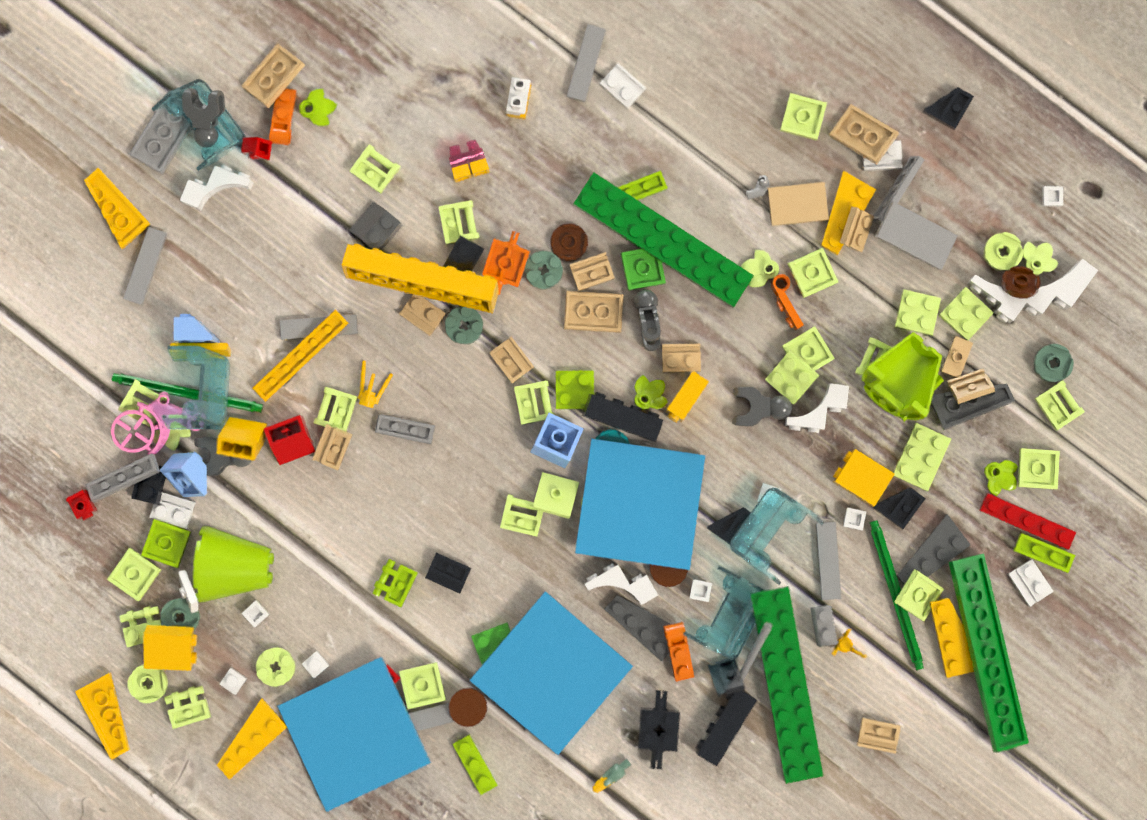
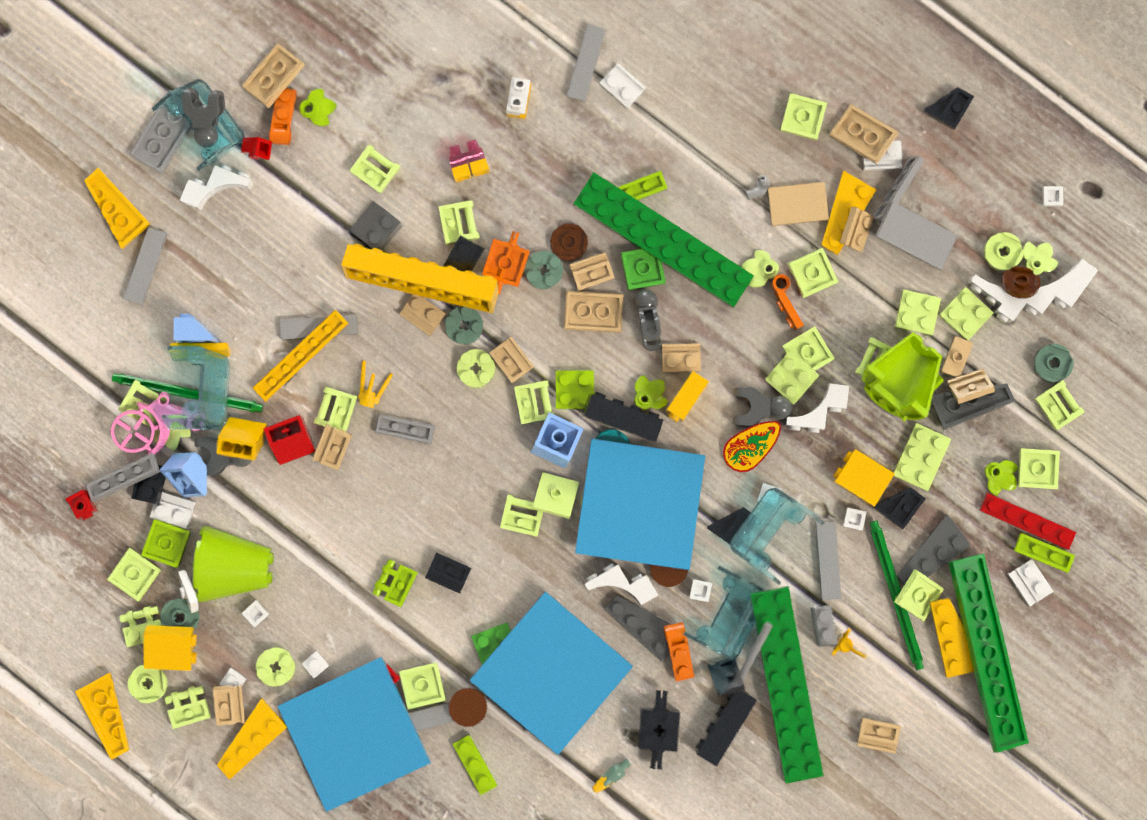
none -> tan plate [213,684,245,726]
none -> yellowish green plate [457,349,495,388]
none -> shield [723,421,782,472]

